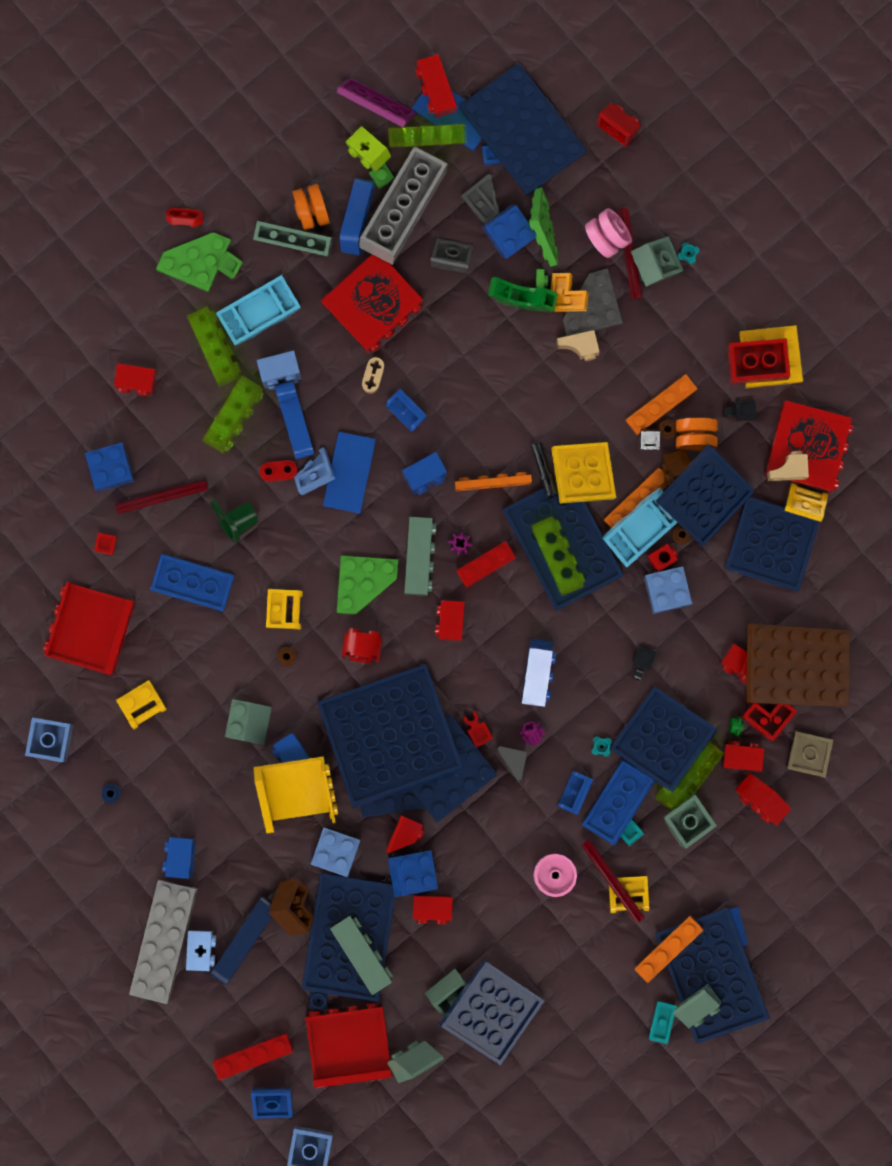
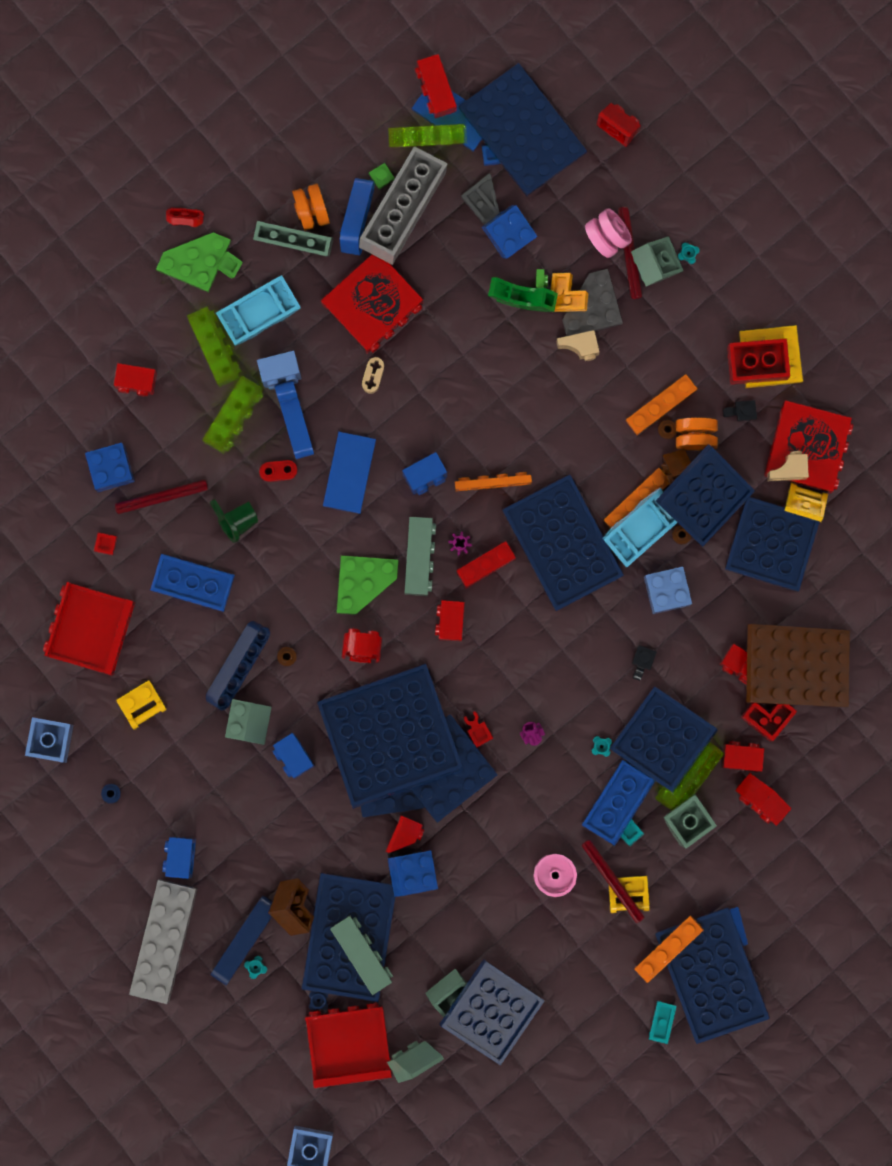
light blue brick [186,930,216,971] -> none
red brick [212,1032,294,1080] -> none
blue slope [251,1087,293,1119] -> none
yellow panel [254,756,338,833] -> none
yellow plate [266,589,303,630] -> none
medium blue wing [294,447,335,495] -> none
medium blue brick [311,827,361,877] -> none
magenta tile [336,78,416,128] -> none
lime brick [346,126,391,172] -> none
blue hinge [385,389,427,432] -> none
red brick [413,895,453,924] -> none
dark grey slope [431,238,474,274] -> none
dark grey slope [496,746,527,782] -> none
wedge [522,638,556,707] -> none
bright green plate [529,187,559,267] -> none
black pin [531,442,558,499] -> none
clear neon green brick [531,516,585,597] -> none
yellow plate [551,442,616,504] -> none
blue hinge [558,771,593,815] -> none
plate [640,429,660,450] -> none
red brick [647,544,678,573] -> none
sand green slope [673,984,722,1028] -> none
green plate [729,716,744,736] -> none
dark tan plate [787,731,833,778] -> none
none -> dark blue beam [206,621,270,710]
none -> teal plate [244,956,267,979]

